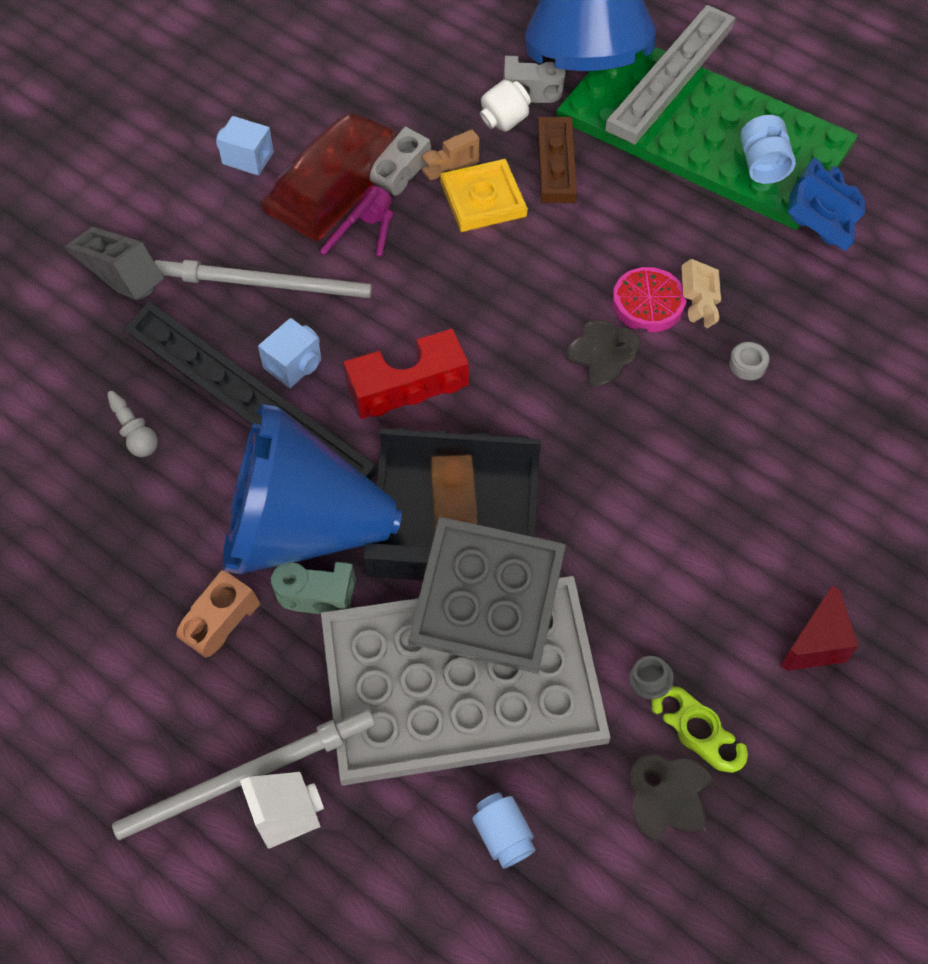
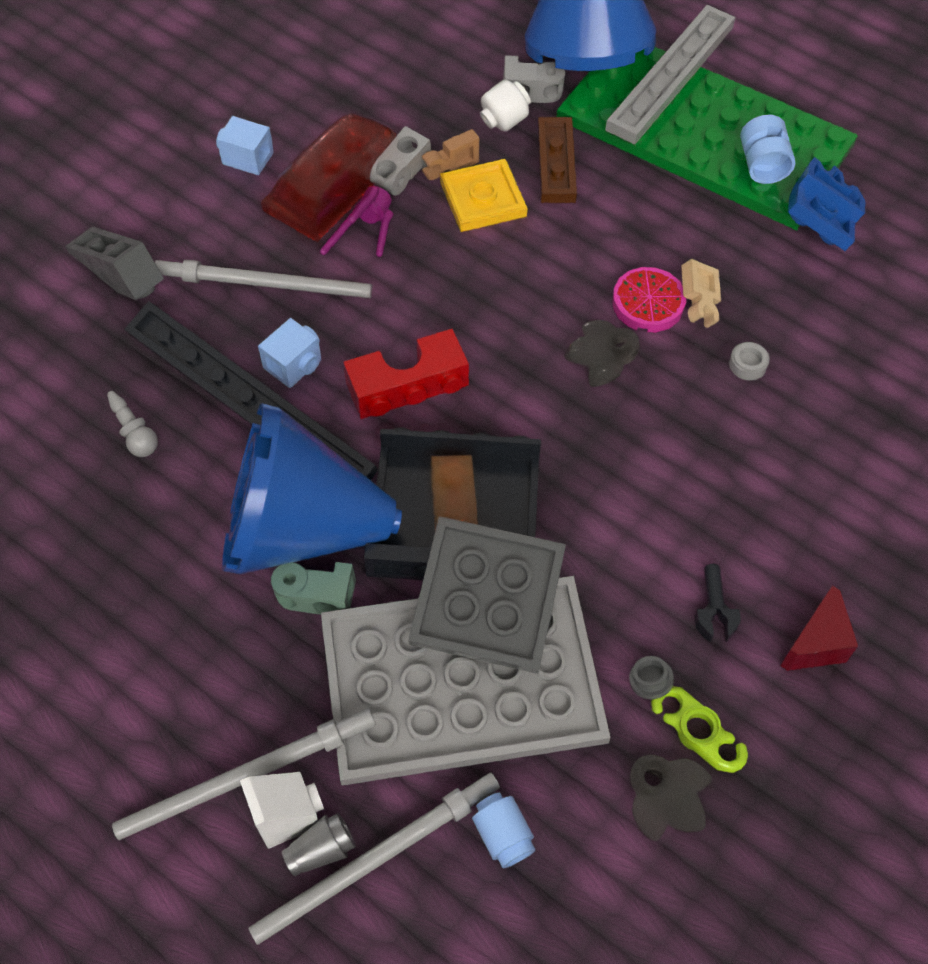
nougat leg [176,570,261,658] -> none
none -> light grey bar [248,772,500,945]
none -> flat silver cone [282,813,356,876]
none -> black bar [694,563,741,642]

